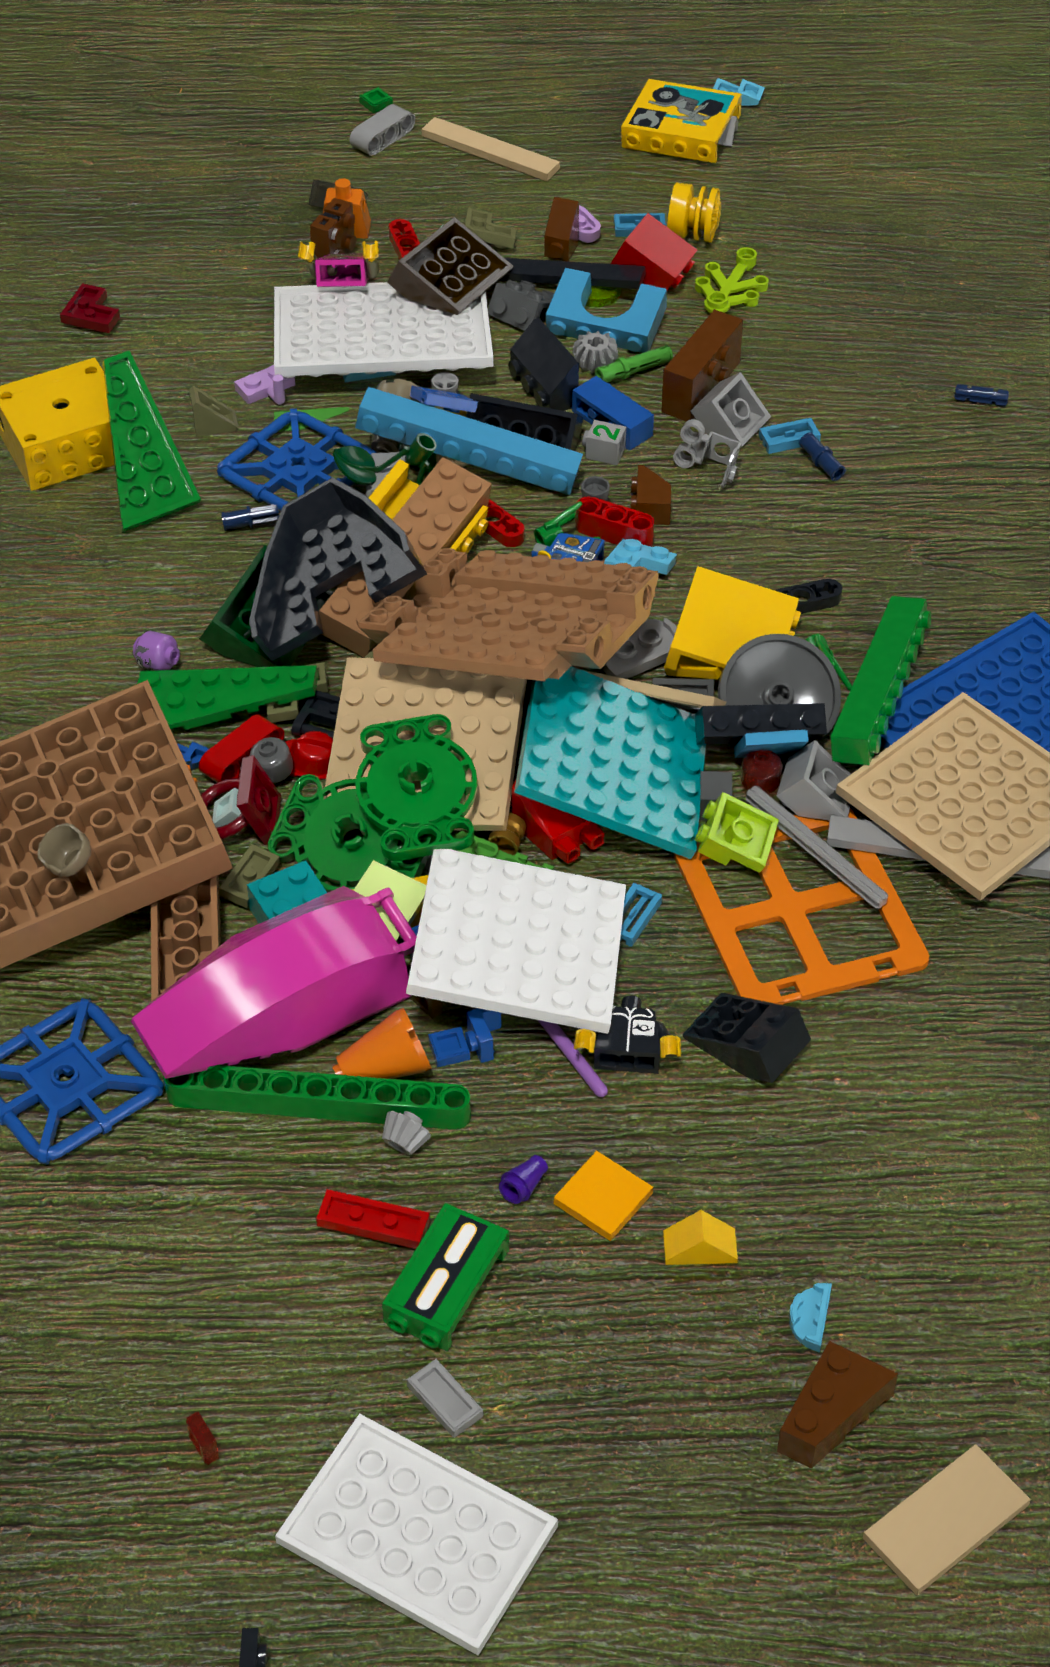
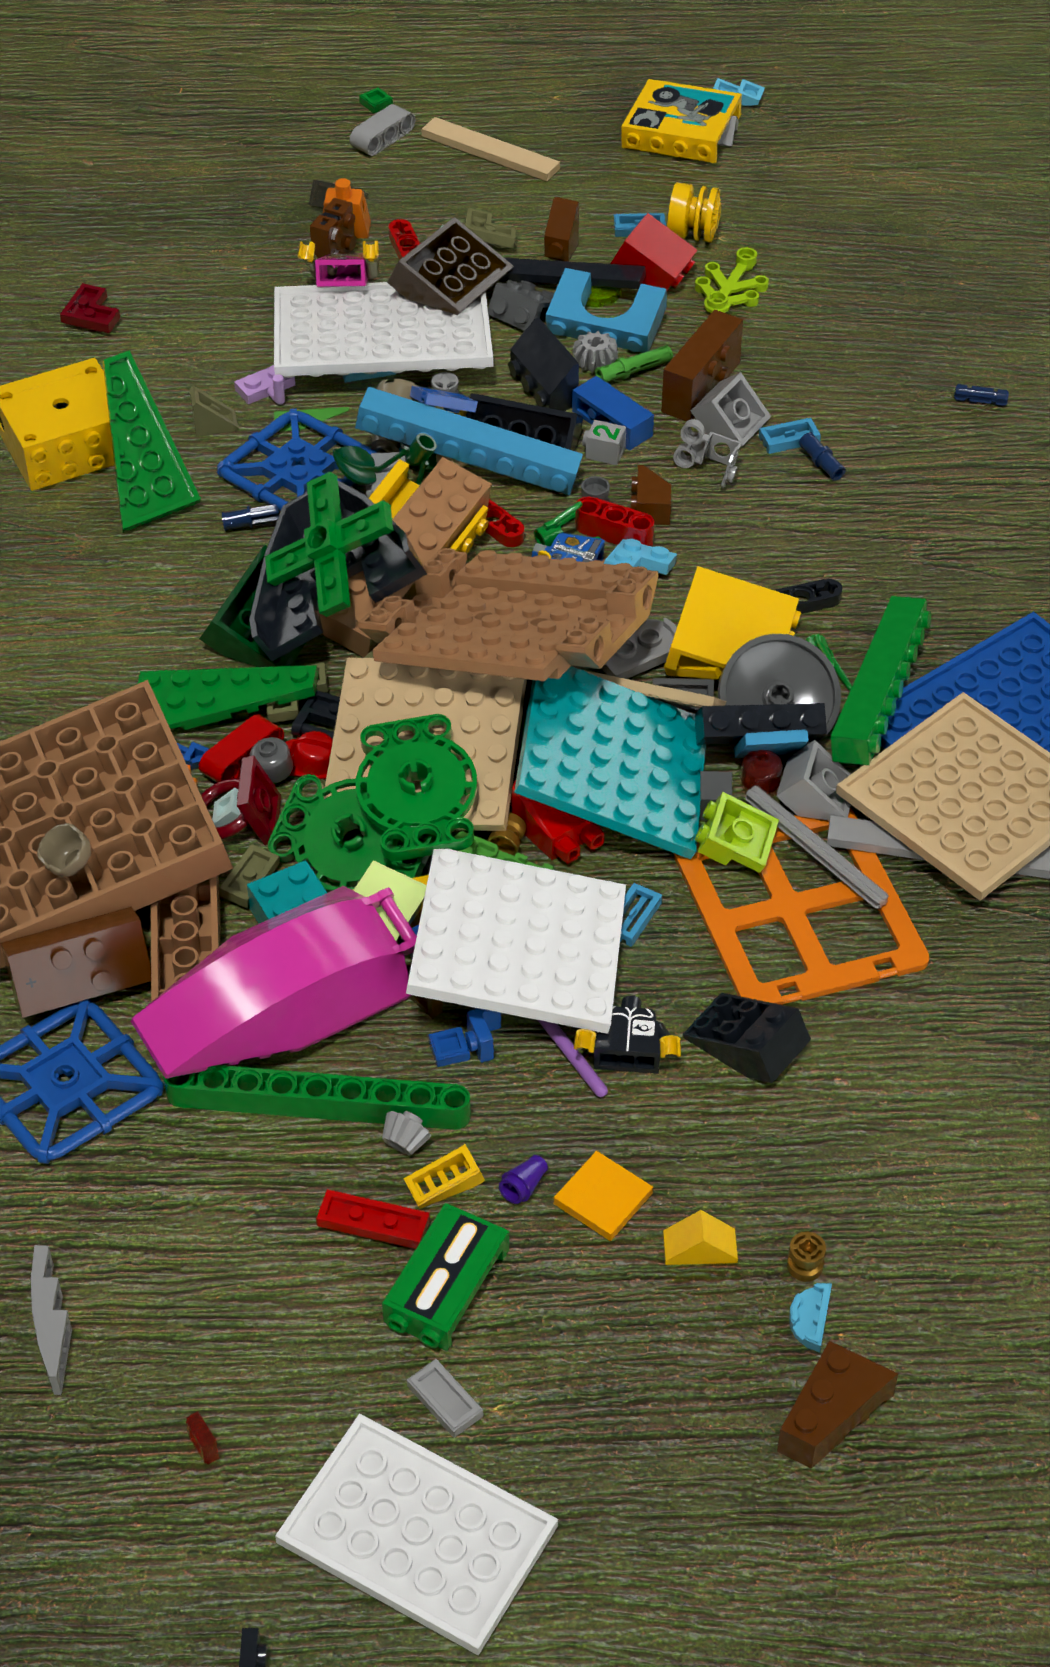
medium lavender head [133,631,180,671] -> none
orange cone [332,1007,432,1079] -> none
lavender plate [579,205,601,243] -> none
tan tile [863,1444,1031,1596] -> none
none -> reddish brown brick [1,907,151,1018]
none -> light grey slope [31,1245,72,1395]
none -> green piece [265,472,393,617]
none -> yellow slope [403,1144,485,1209]
none -> pearl gold wheel [787,1231,826,1282]

